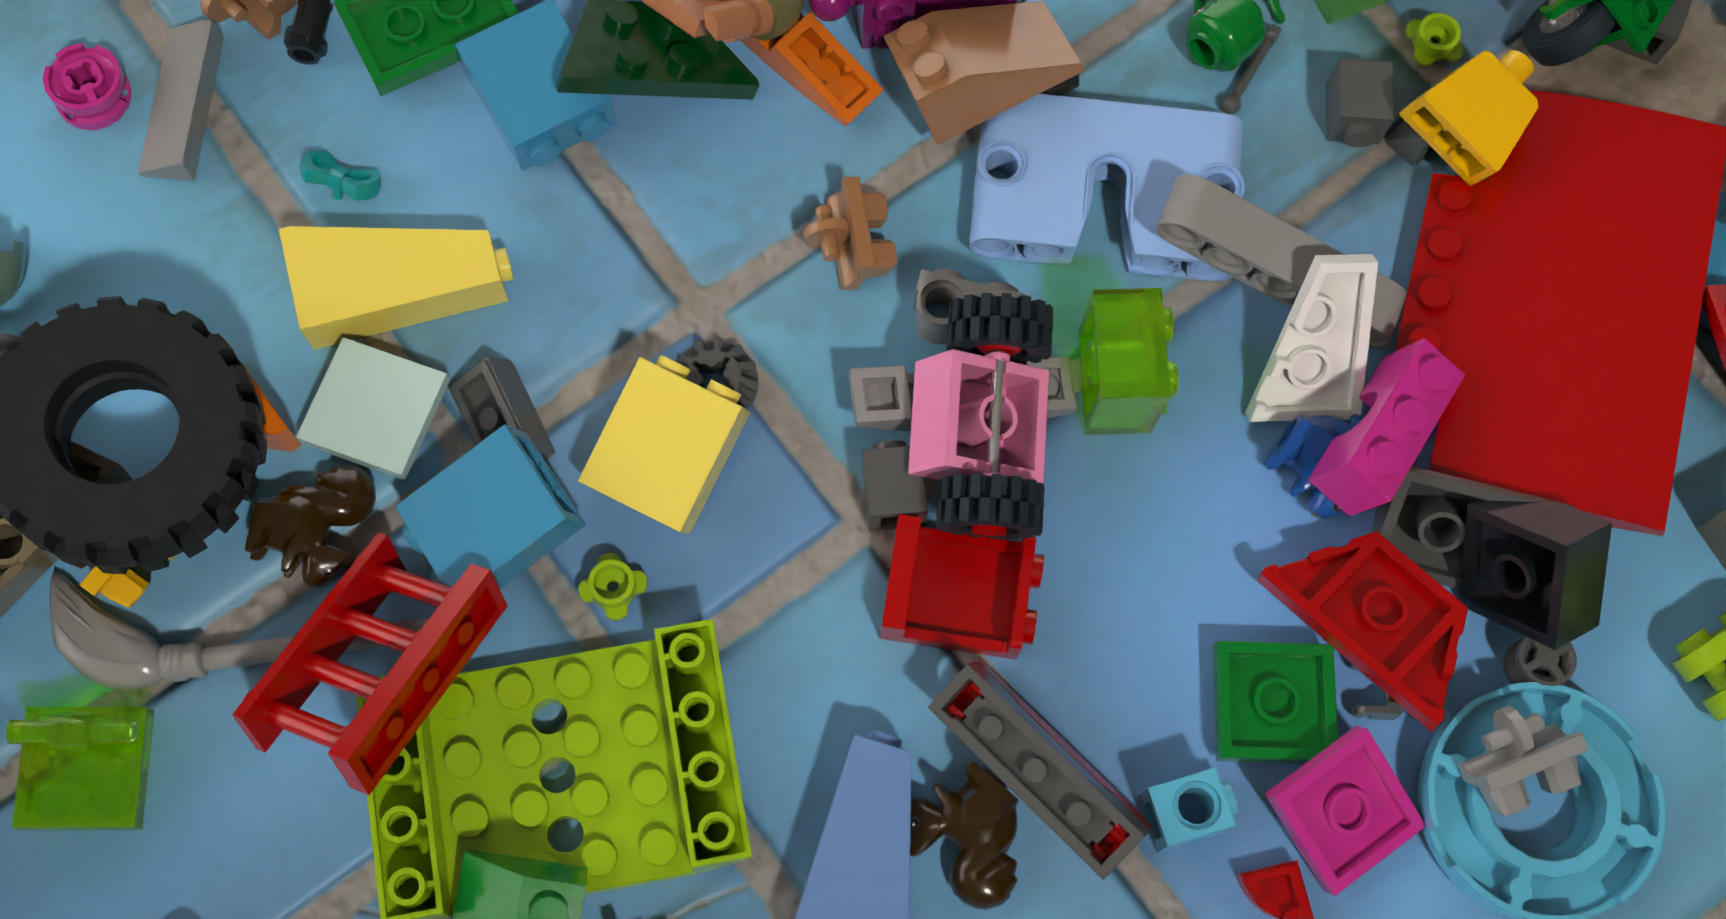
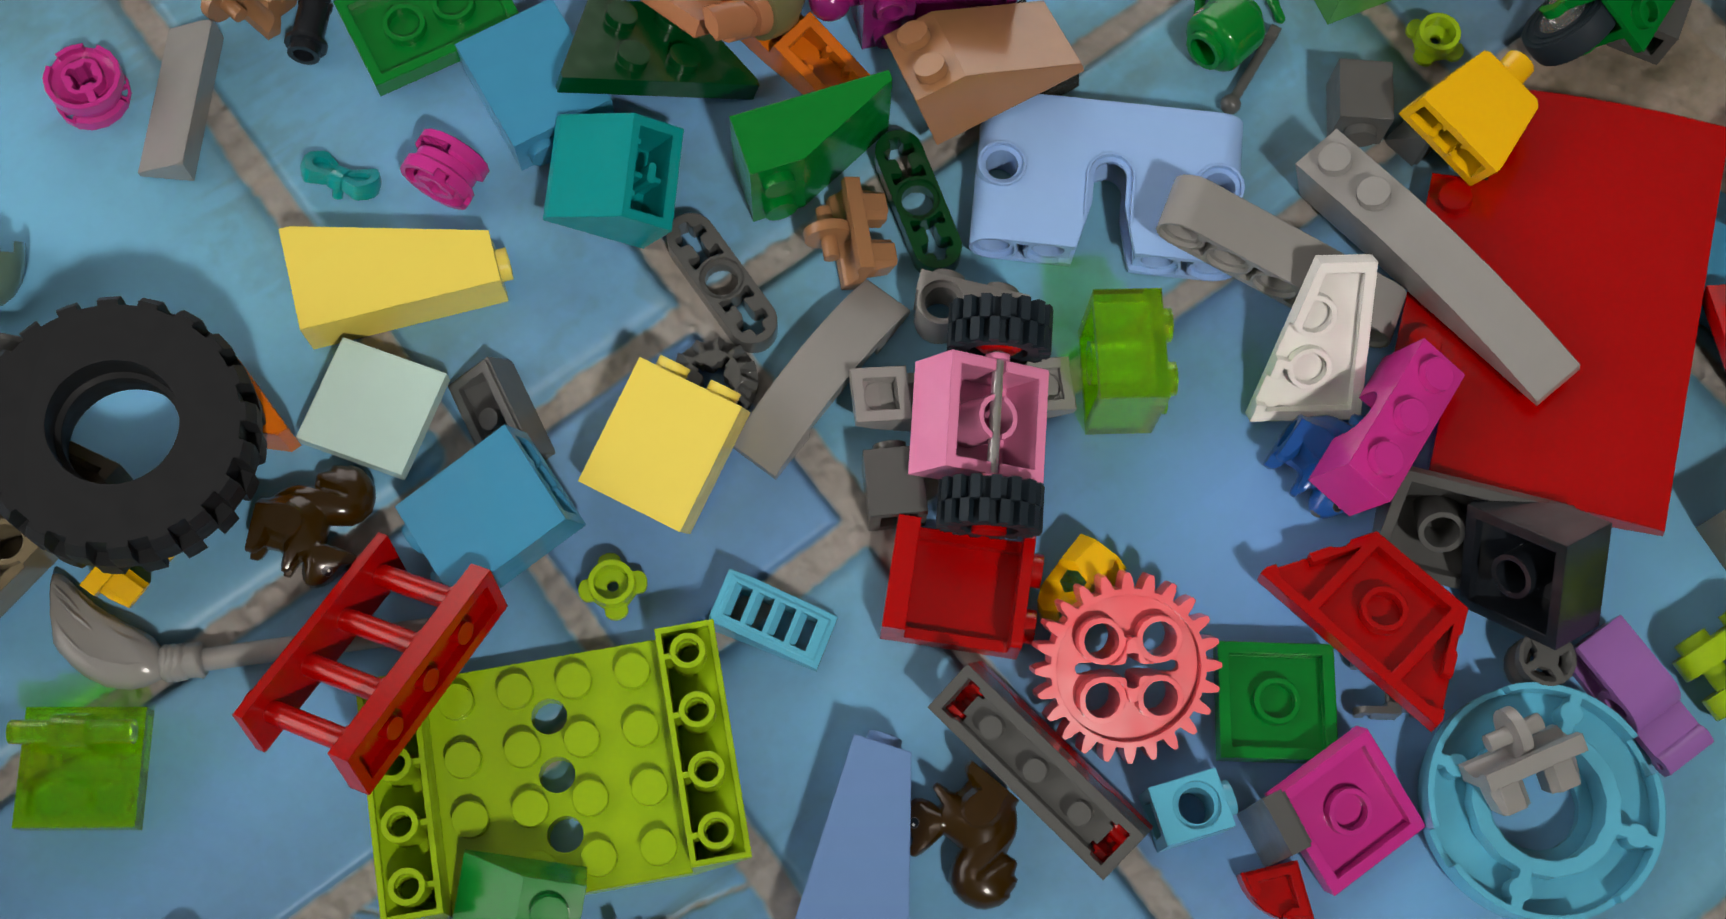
none -> dark pink wheel [400,128,490,210]
none -> teal slope [543,113,684,249]
none -> dark grey beam [666,213,778,353]
none -> medium azure slope [708,569,838,672]
none -> green slope [729,70,893,222]
none -> light grey slope [733,279,910,480]
none -> dark green beam [874,130,962,273]
none -> coral gear [1029,570,1222,764]
none -> yellow rock [1037,533,1127,622]
none -> dark grey tile [1237,789,1312,867]
none -> light grey slope [1295,129,1580,406]
none -> medium lavender piece [1572,615,1714,777]

